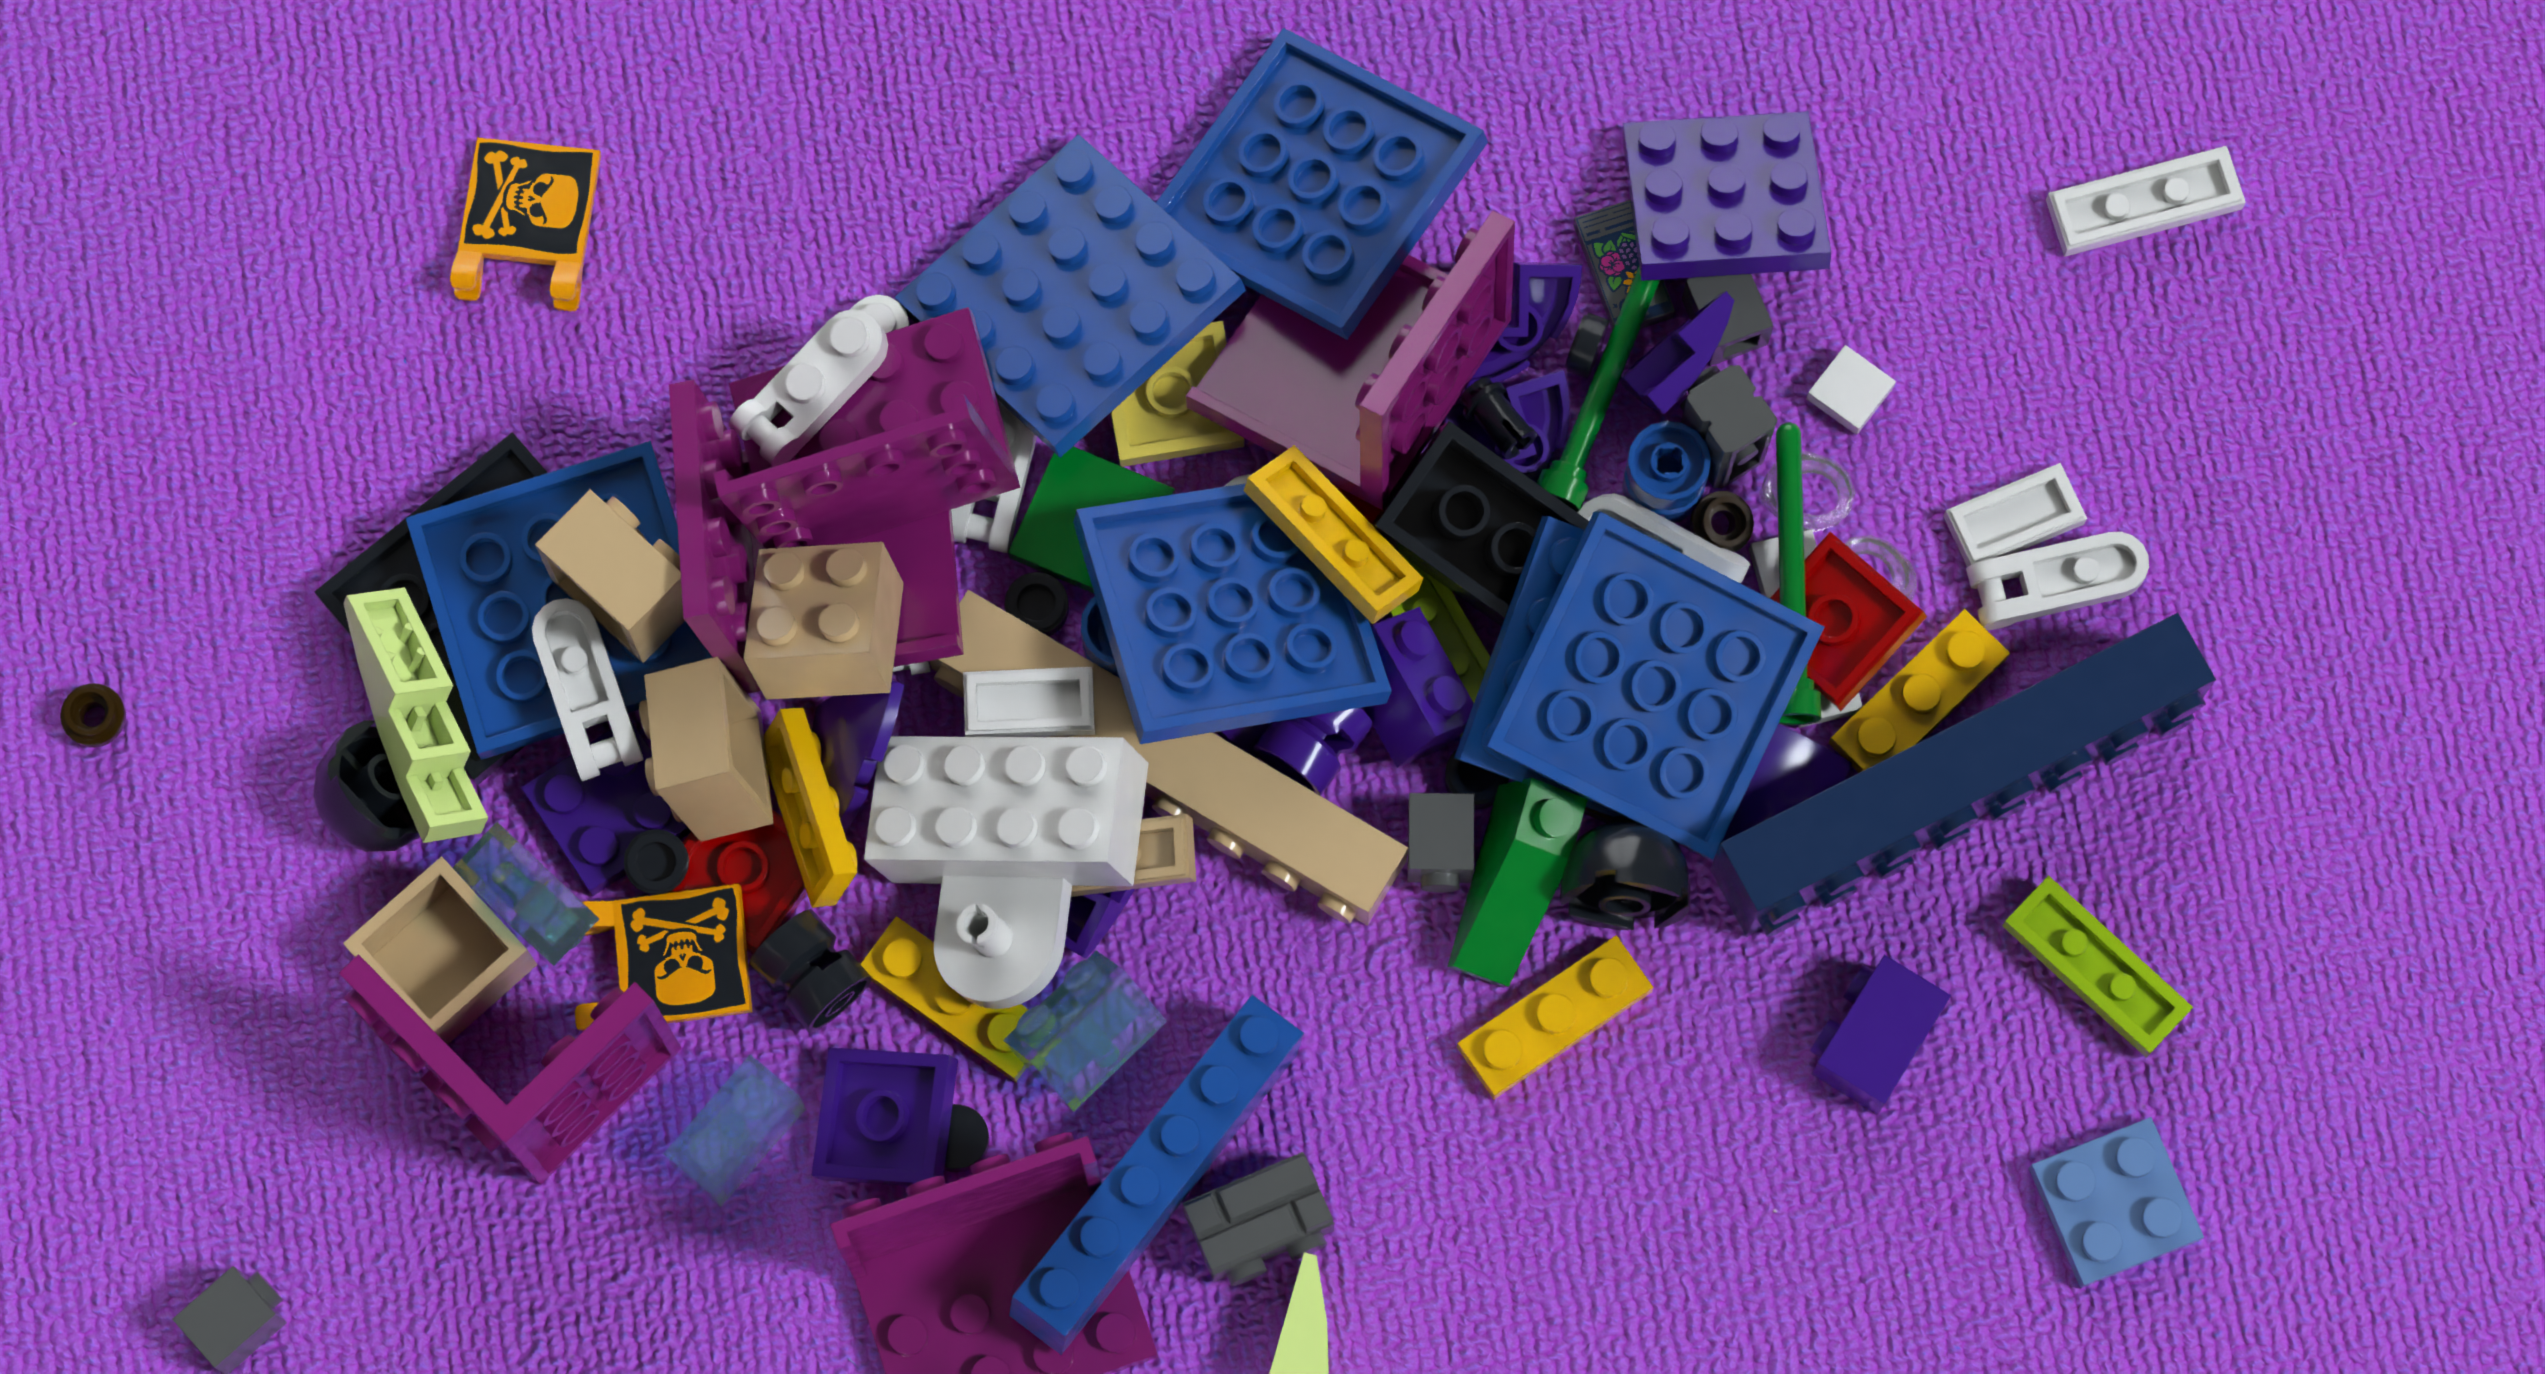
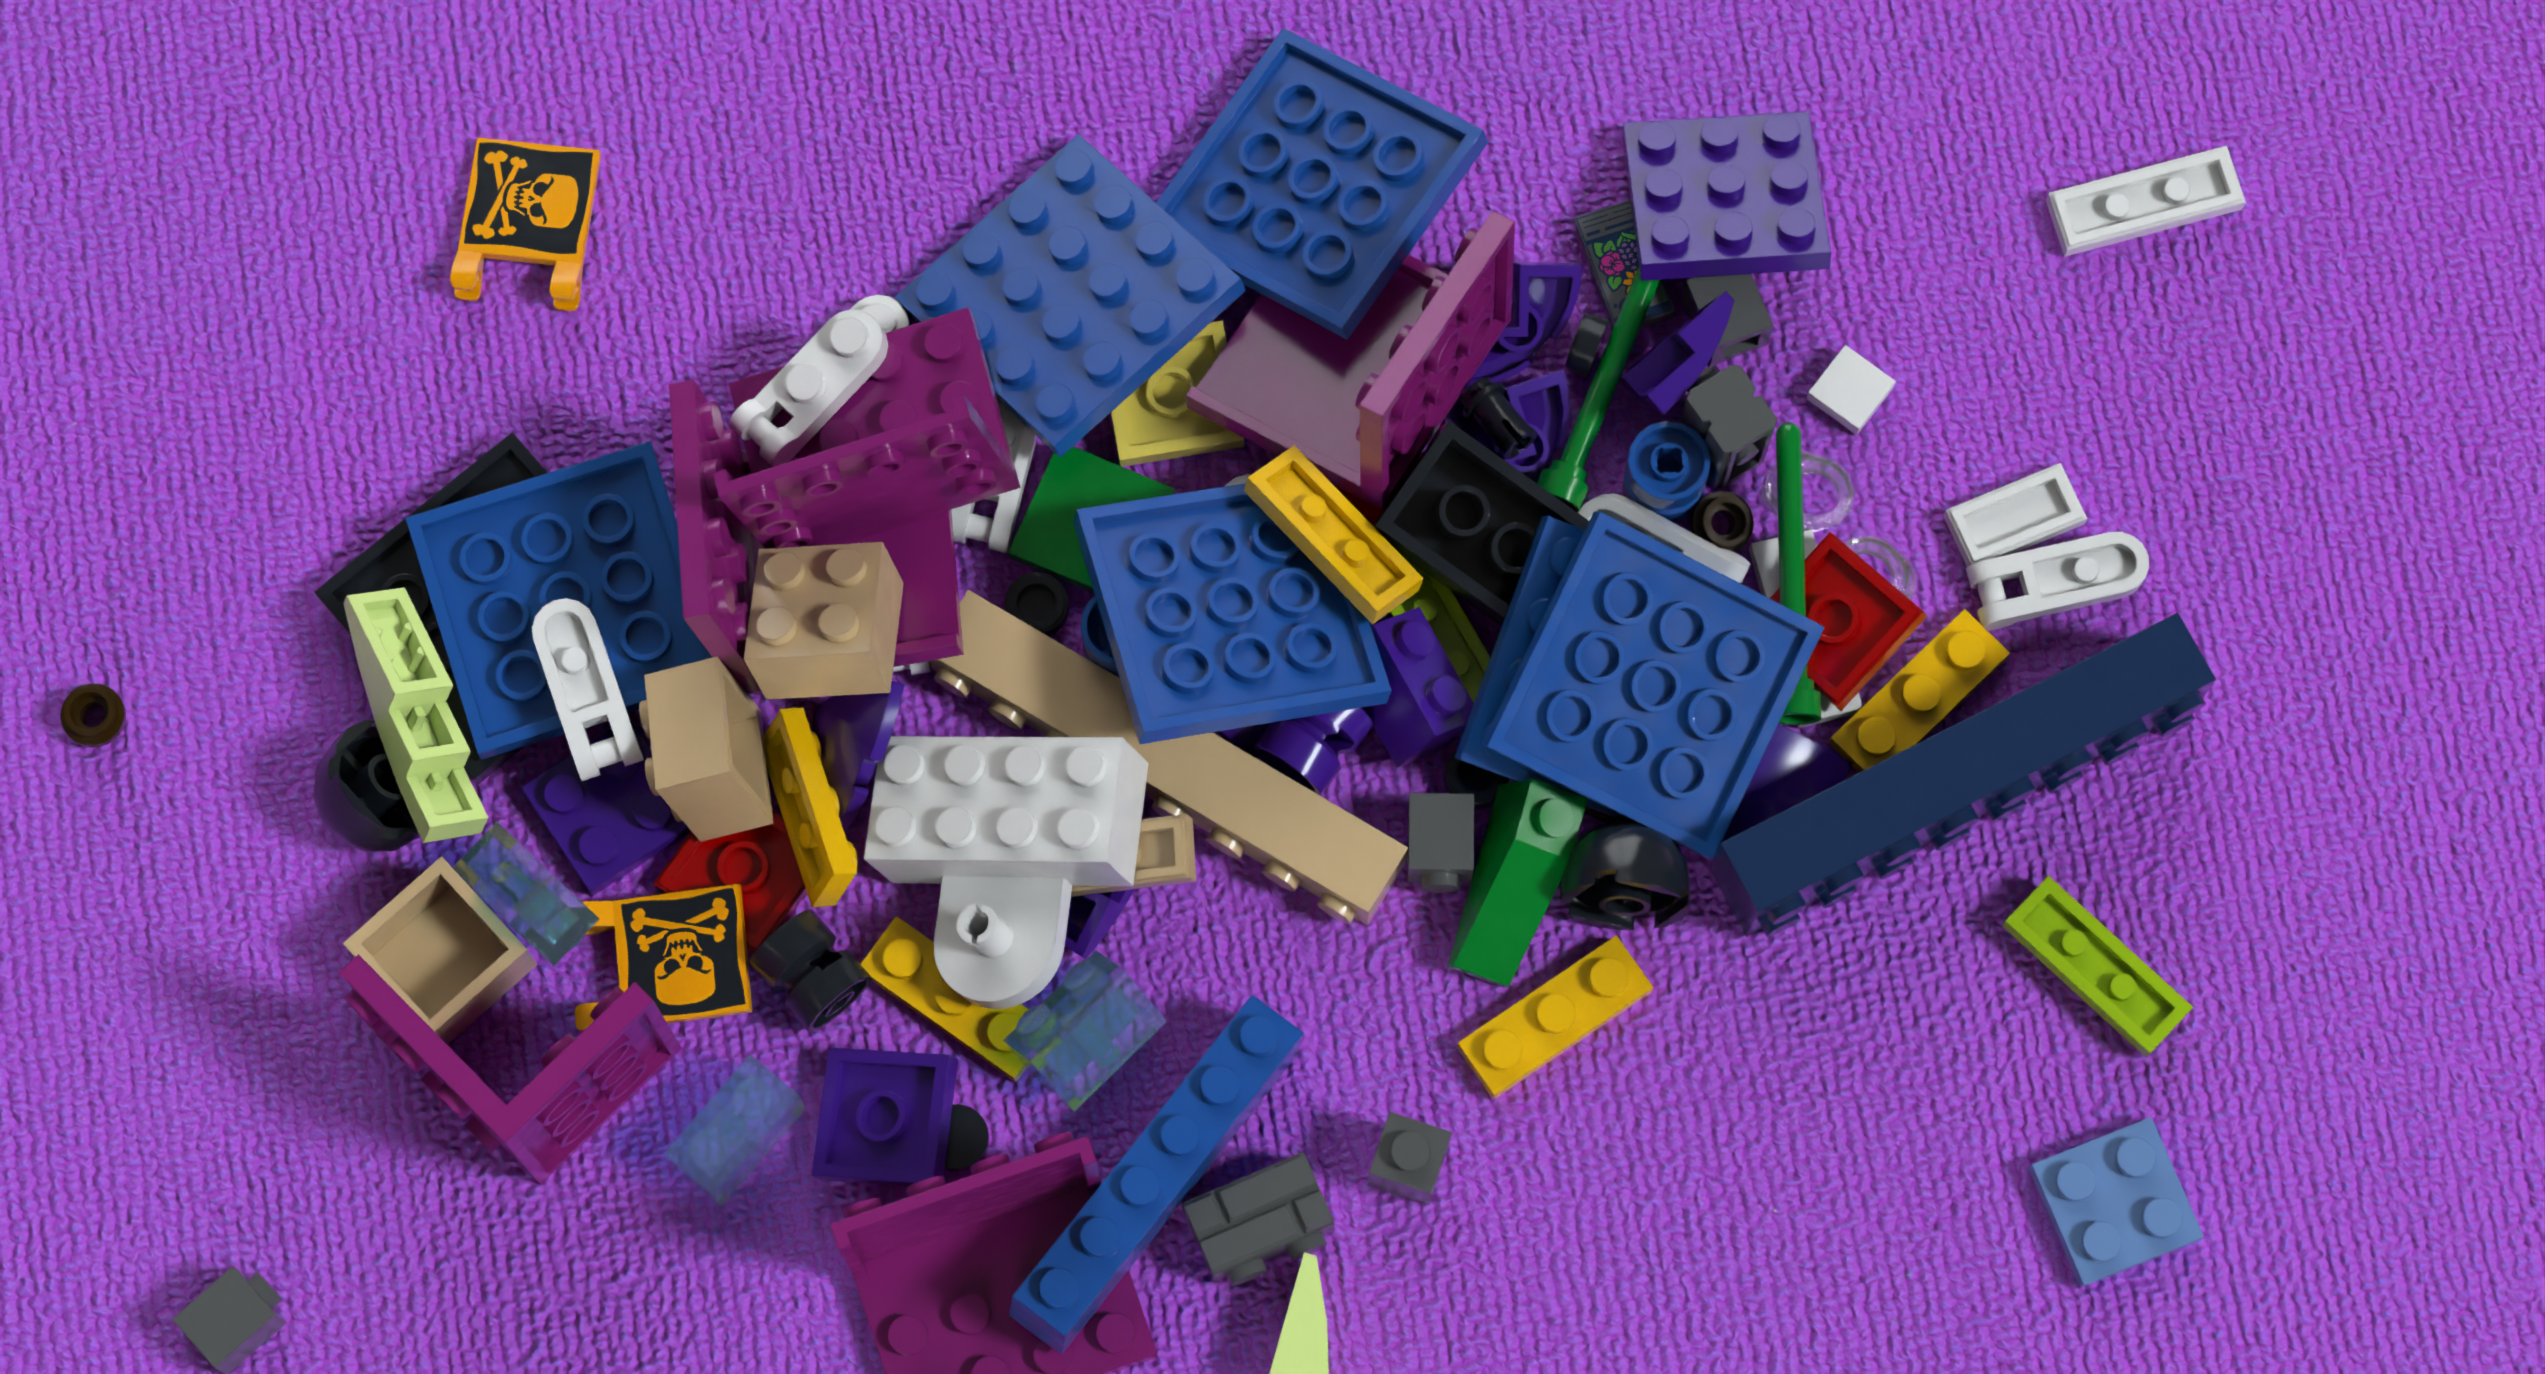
tan piece [535,489,685,663] -> none
black tile [624,829,689,894] -> none
white tile [963,667,1095,737] -> none
dark purple brick [1810,954,1951,1115] -> none
none -> dark grey brick [1368,1111,1452,1206]

